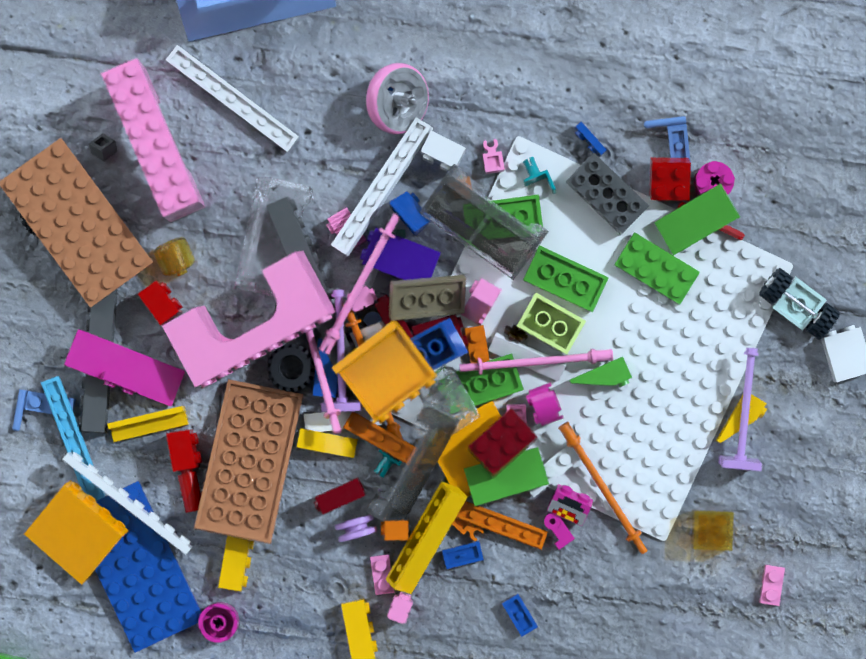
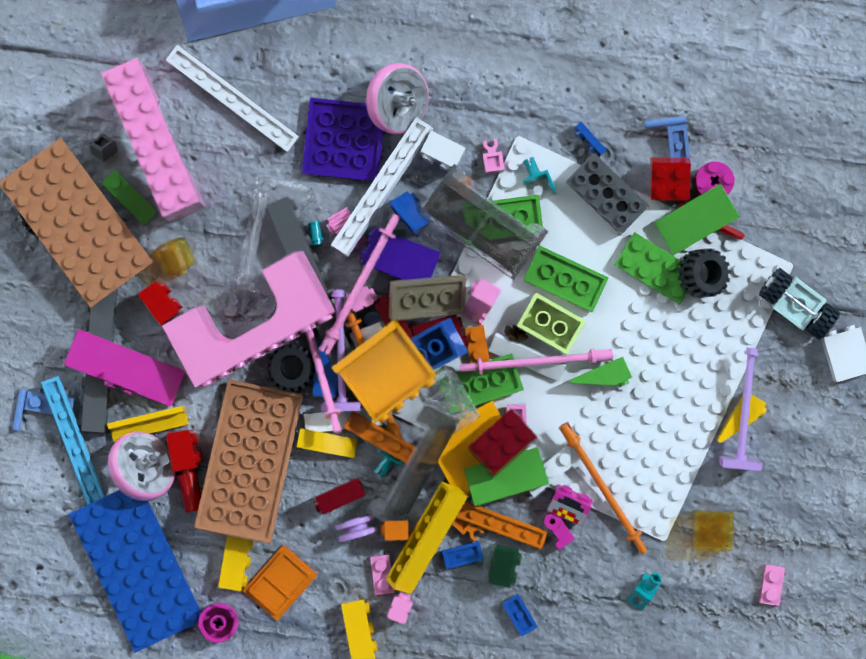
light orange panel [24,480,129,585] -> none
white plate [63,452,192,554] -> none
dark pink brick [526,382,564,426] -> none
none -> bright green slope [102,170,158,226]
none -> flat silver wheel [108,432,175,501]
none -> orange piece [243,544,318,621]
none -> dark purple plate [302,97,383,181]
none -> teal pin [308,221,324,246]
none -> clear green brick [487,543,522,588]
none -> teal bracket [626,572,662,611]
none -> black tyre [677,248,731,298]

